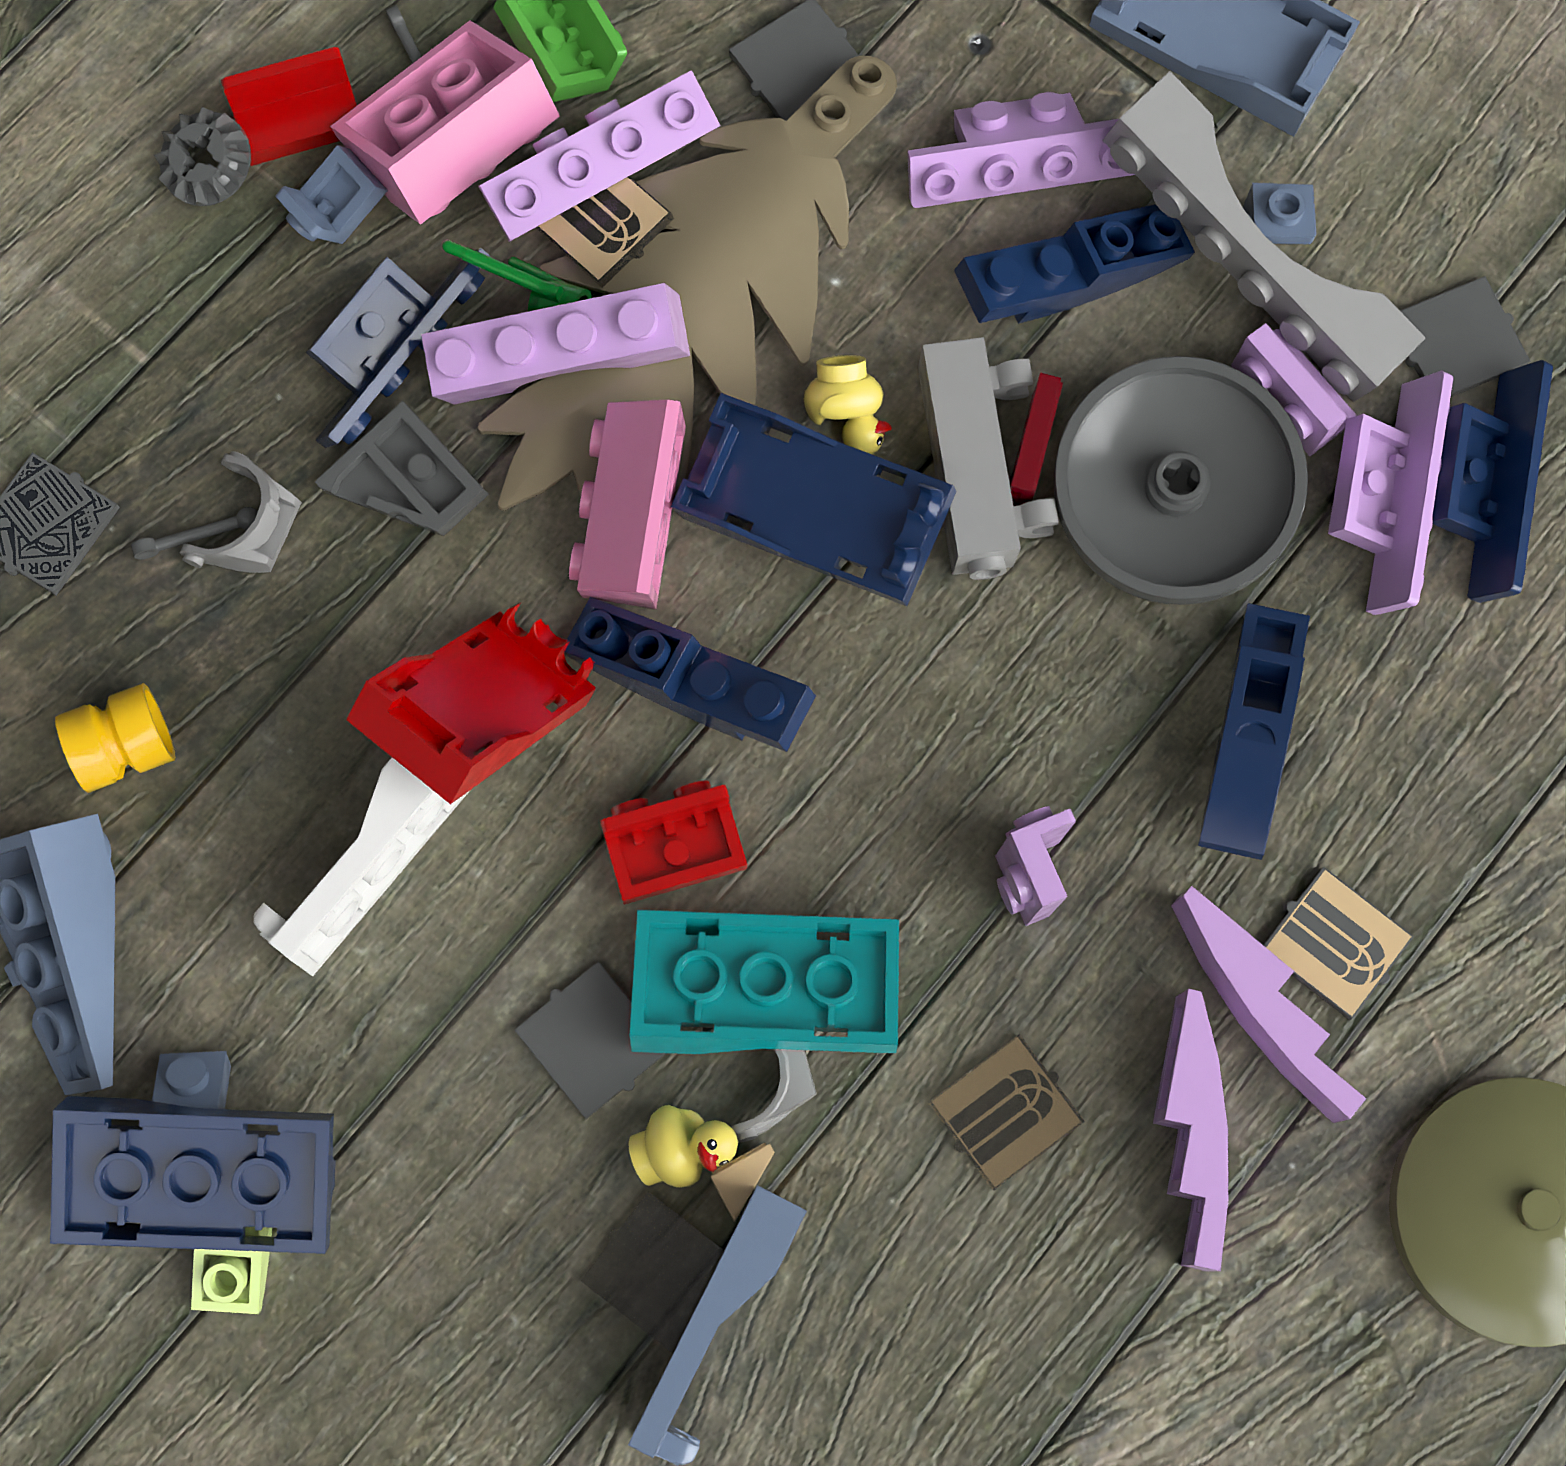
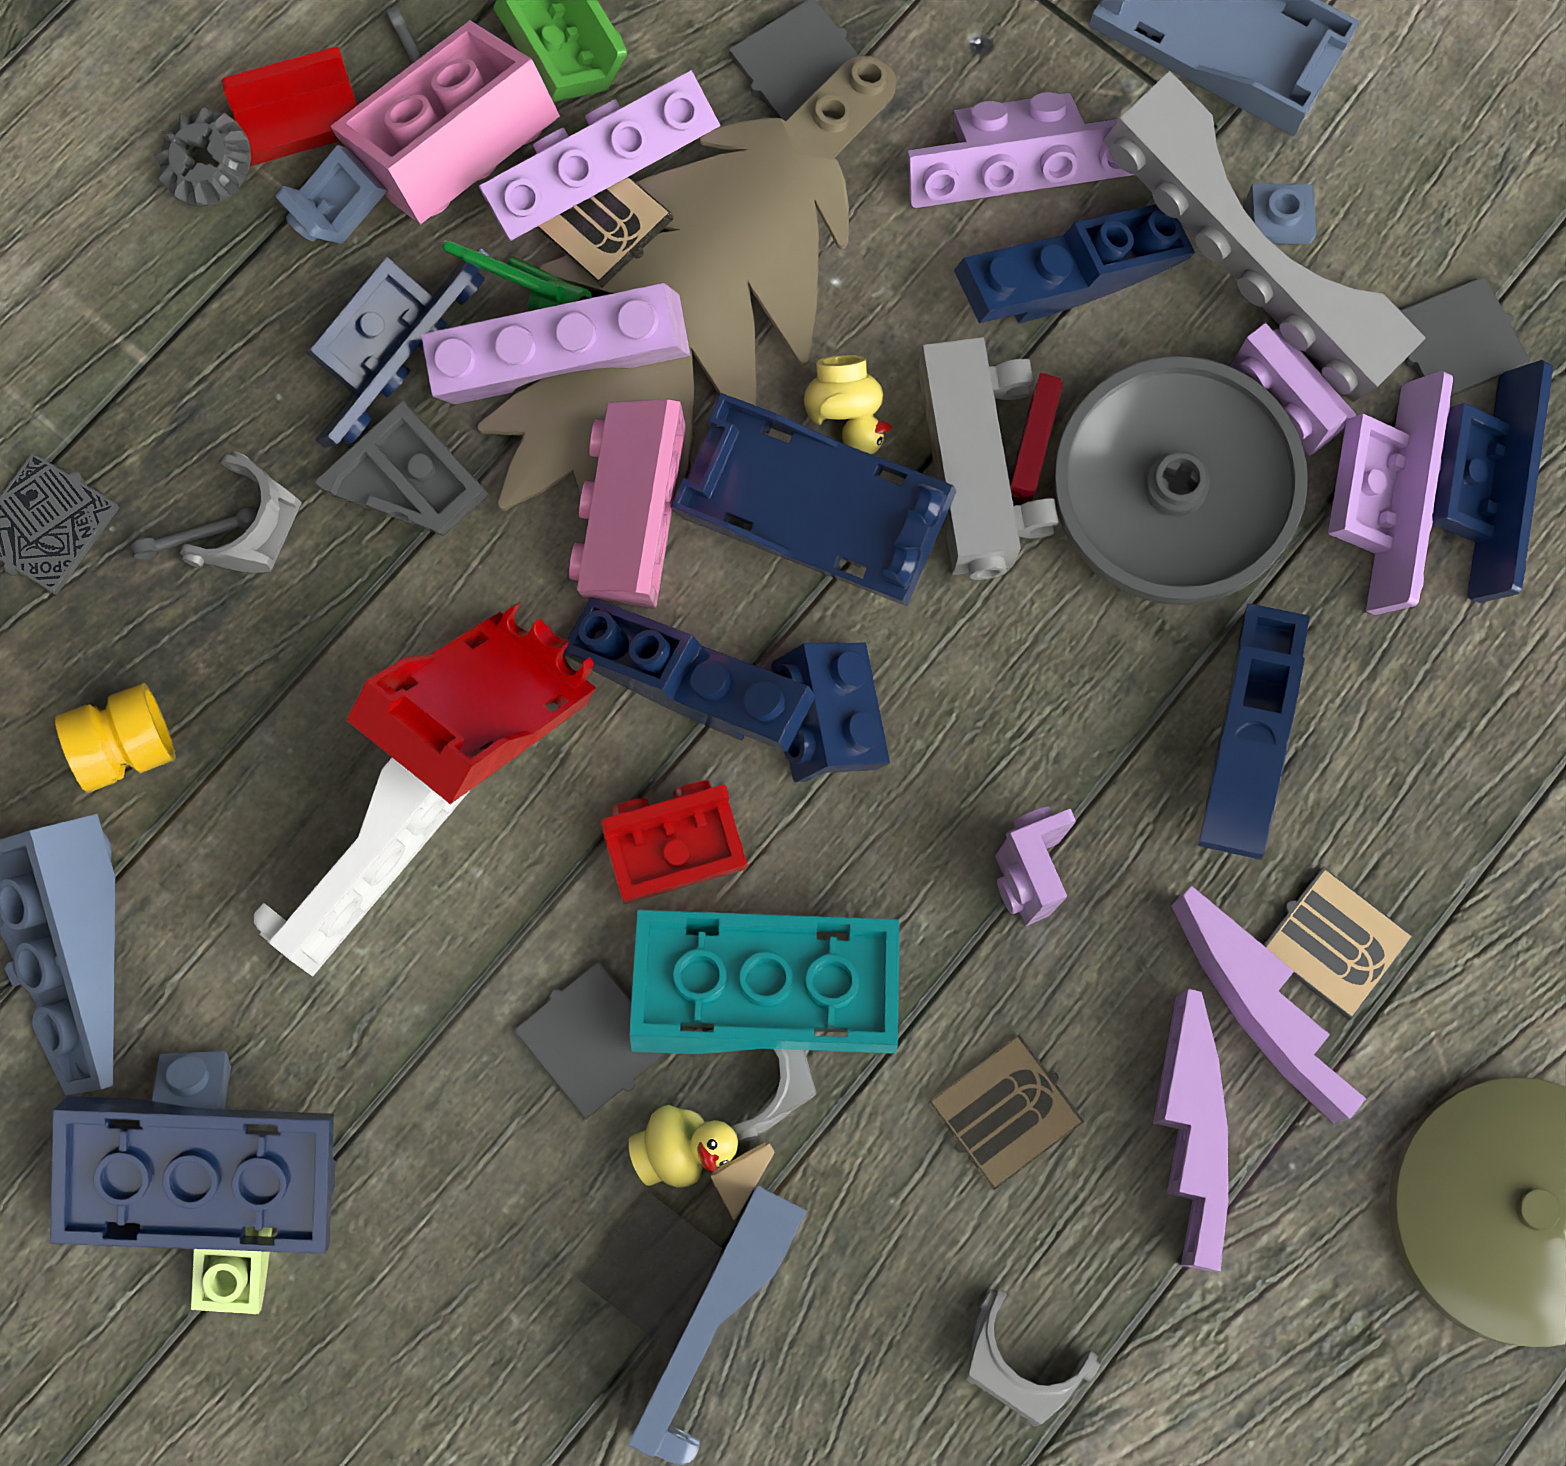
none -> dark blue bracket [771,642,890,782]
none -> light grey helmet [966,1288,1100,1427]

